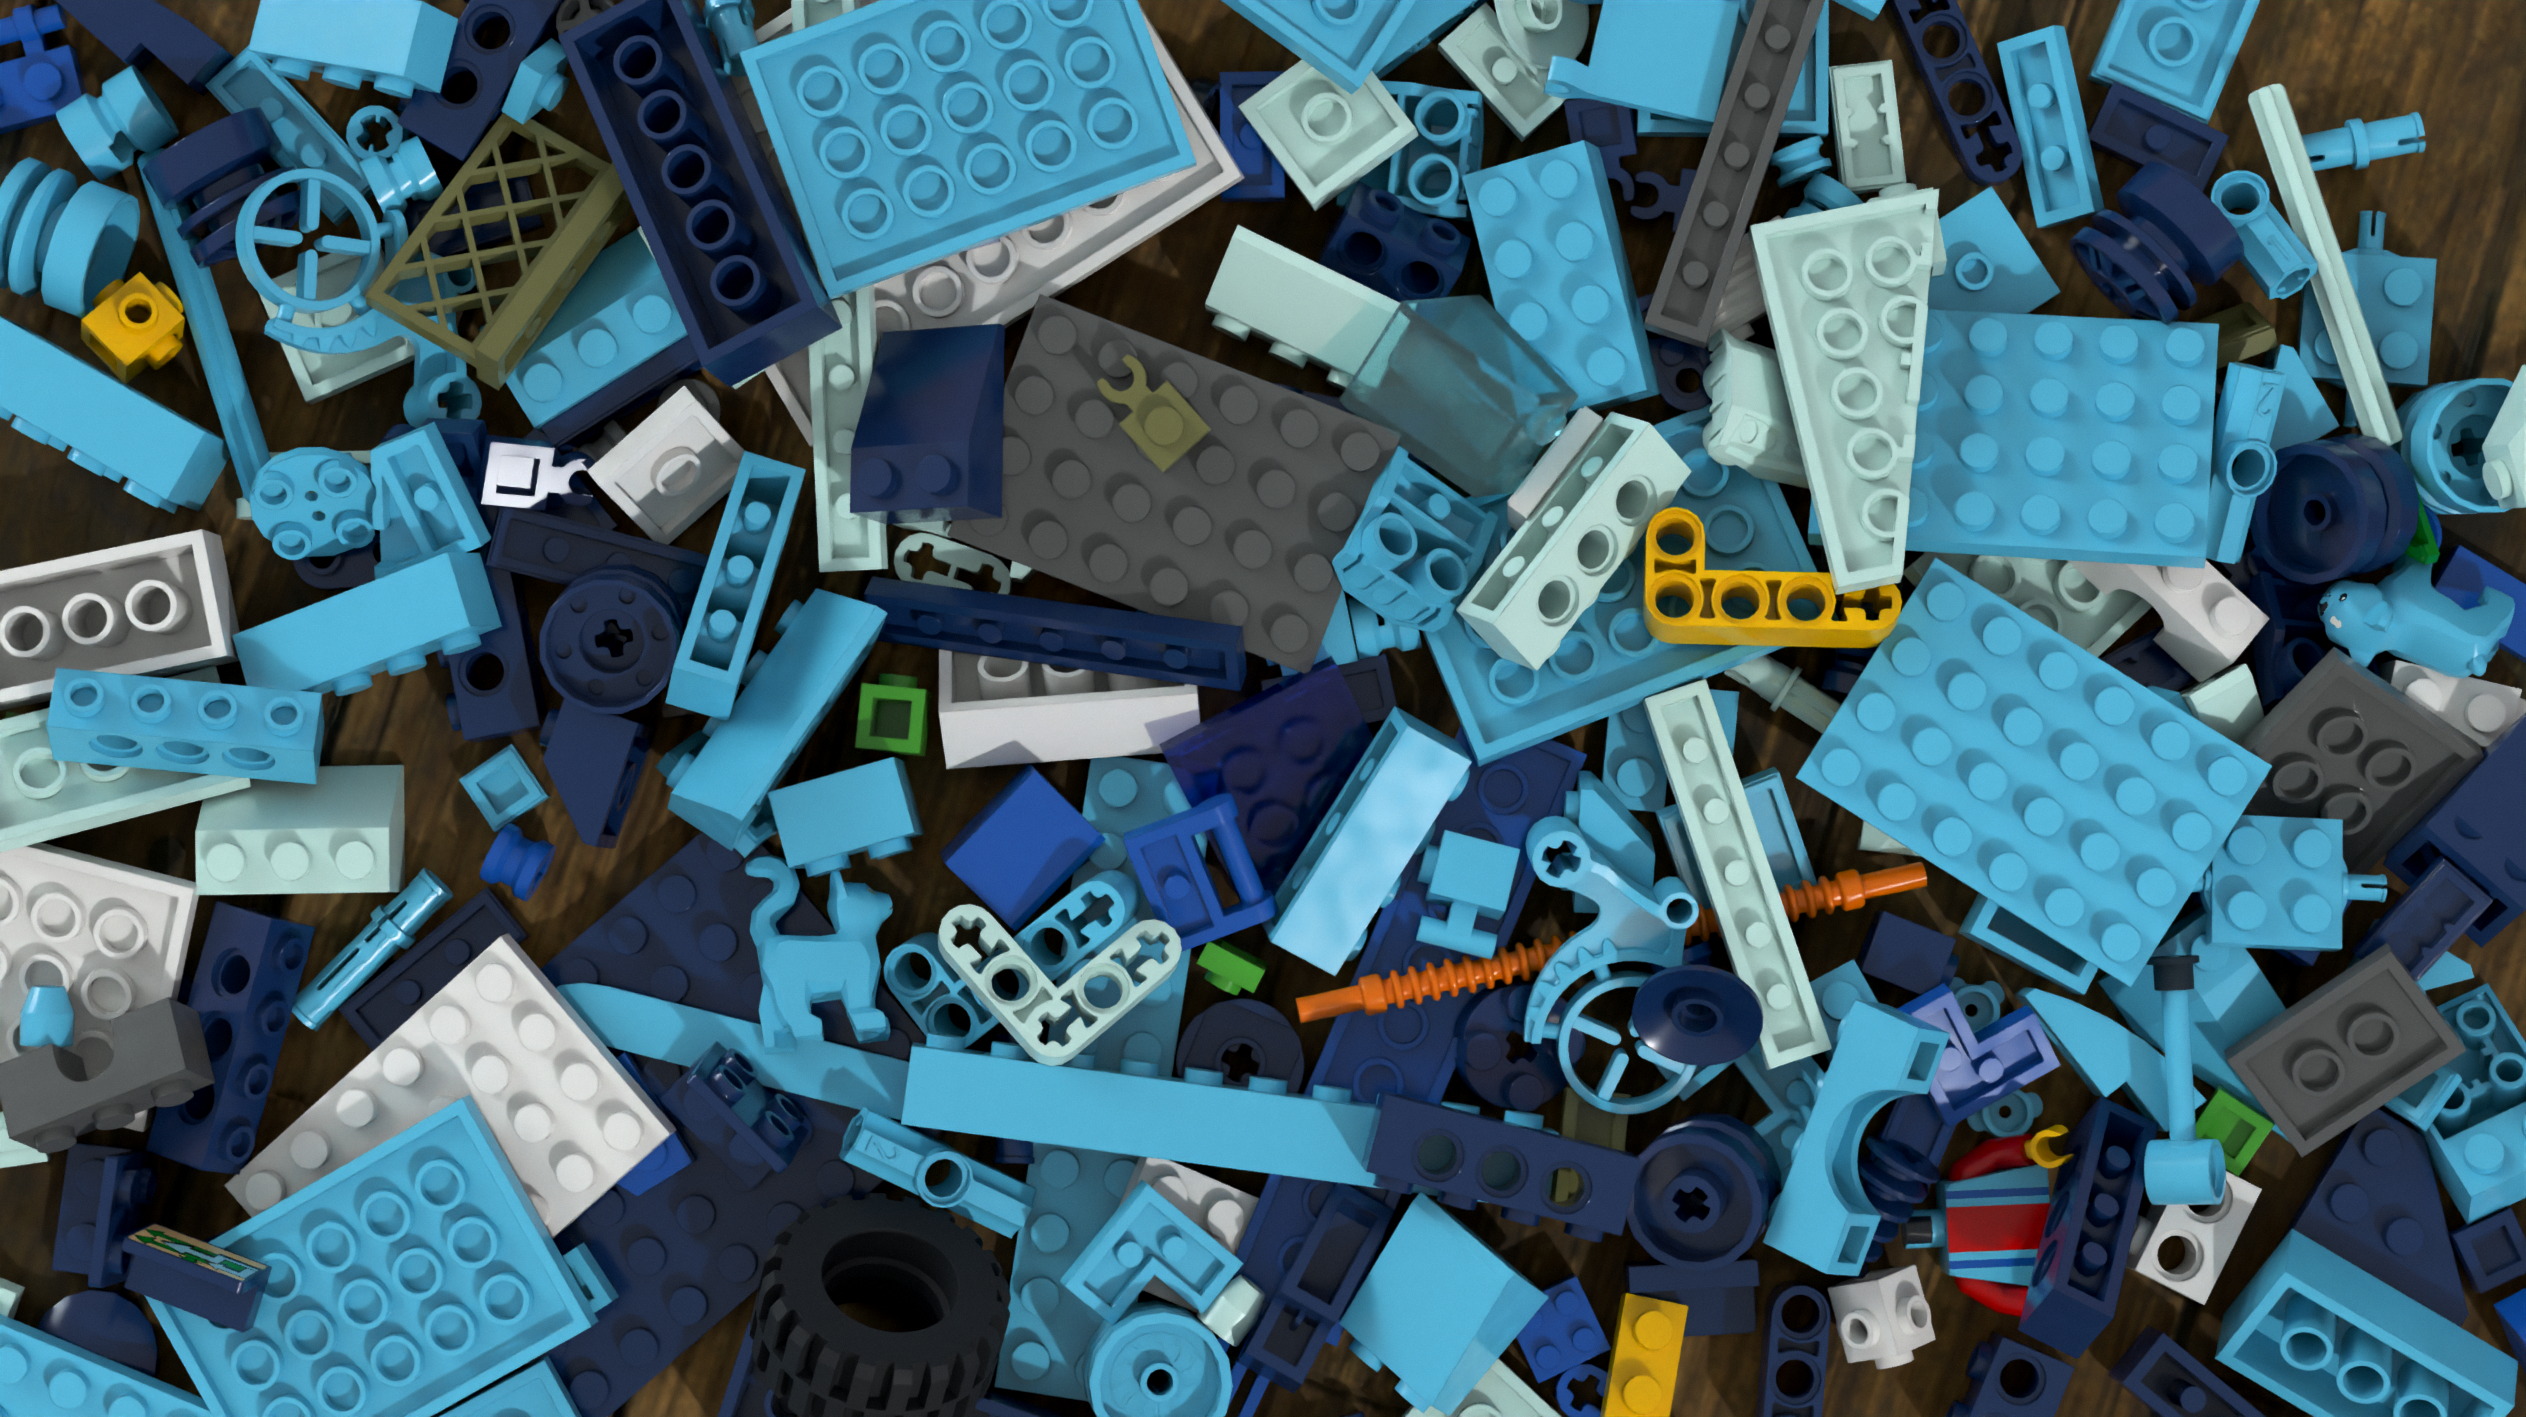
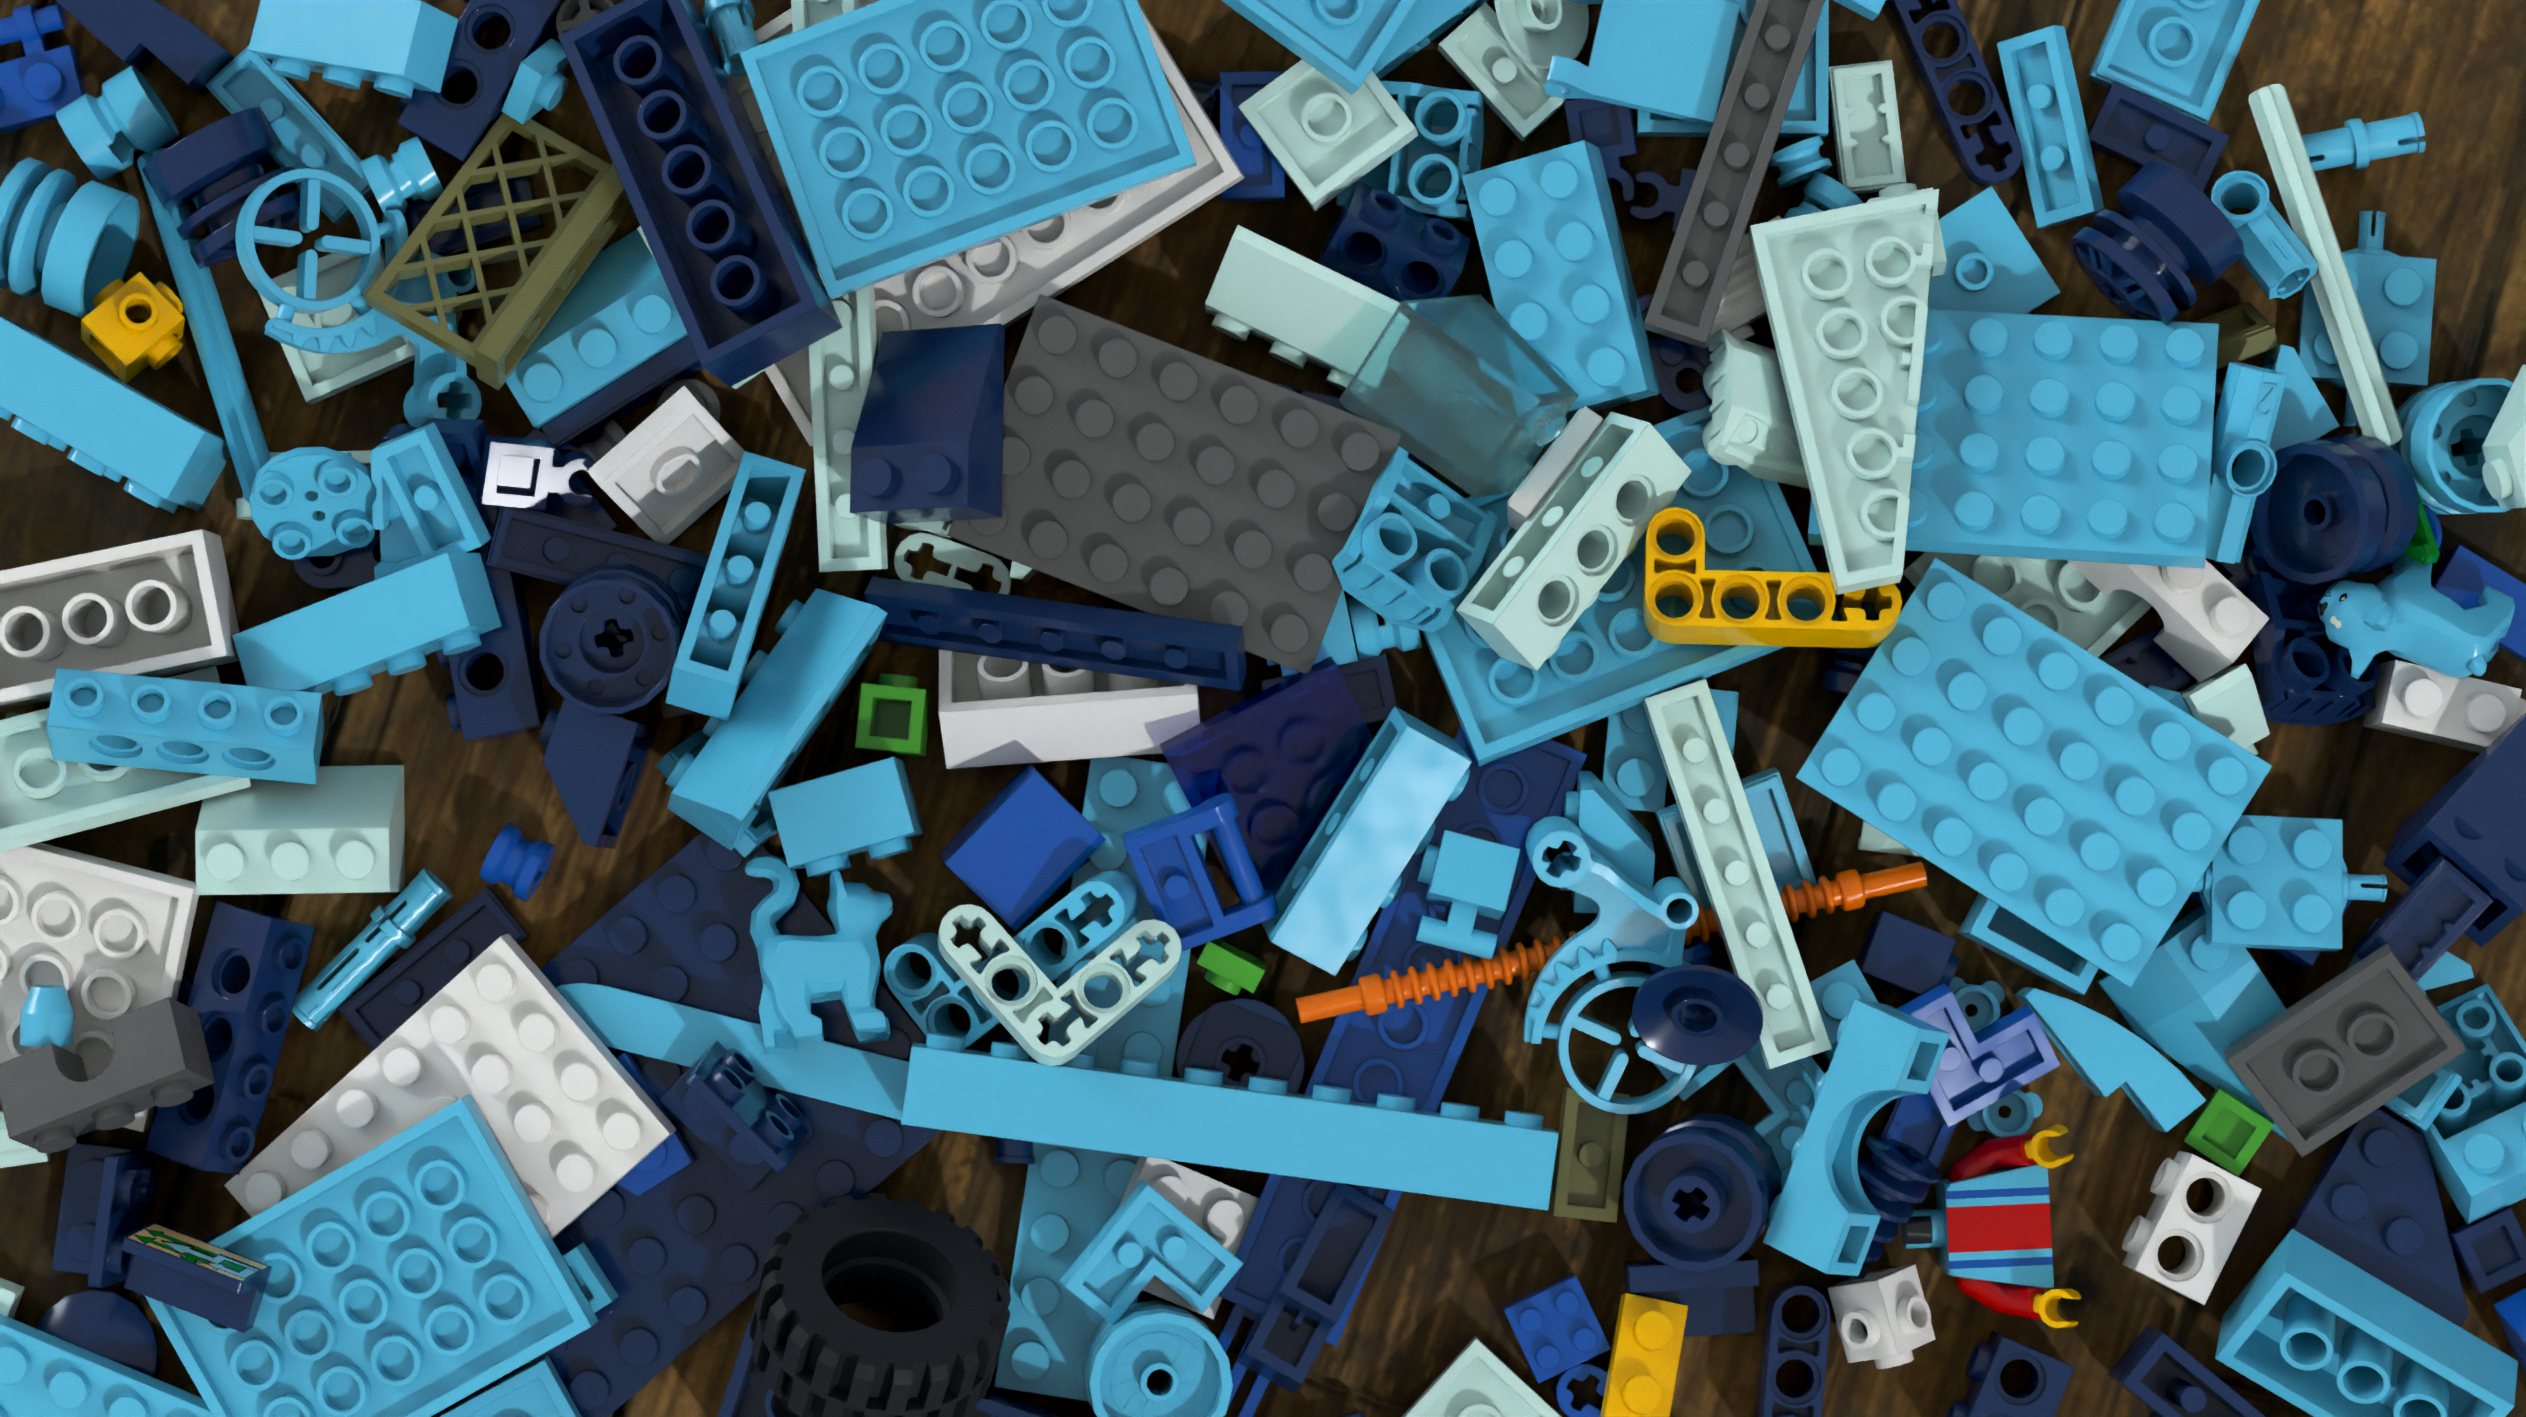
medium azure bush [346,105,409,162] -> none
medium azure tile [459,744,551,833] -> none
medium azure piece [838,1106,1036,1238] -> none
olive plate [1097,354,1212,473] -> none
light aqua hose [1197,1275,1266,1347] -> none
medium azure slope [1339,1192,1549,1416] -> none
dark blue brick [1361,1089,1641,1242] -> none
dark blue plate [1454,980,1586,1112] -> none
light aqua axle [1724,654,1842,734] -> none
dark blue brick [2018,1096,2159,1359] -> none
medium azure piece [2144,955,2226,1205] -> none
dark grey plate [2238,647,2484,875] -> none

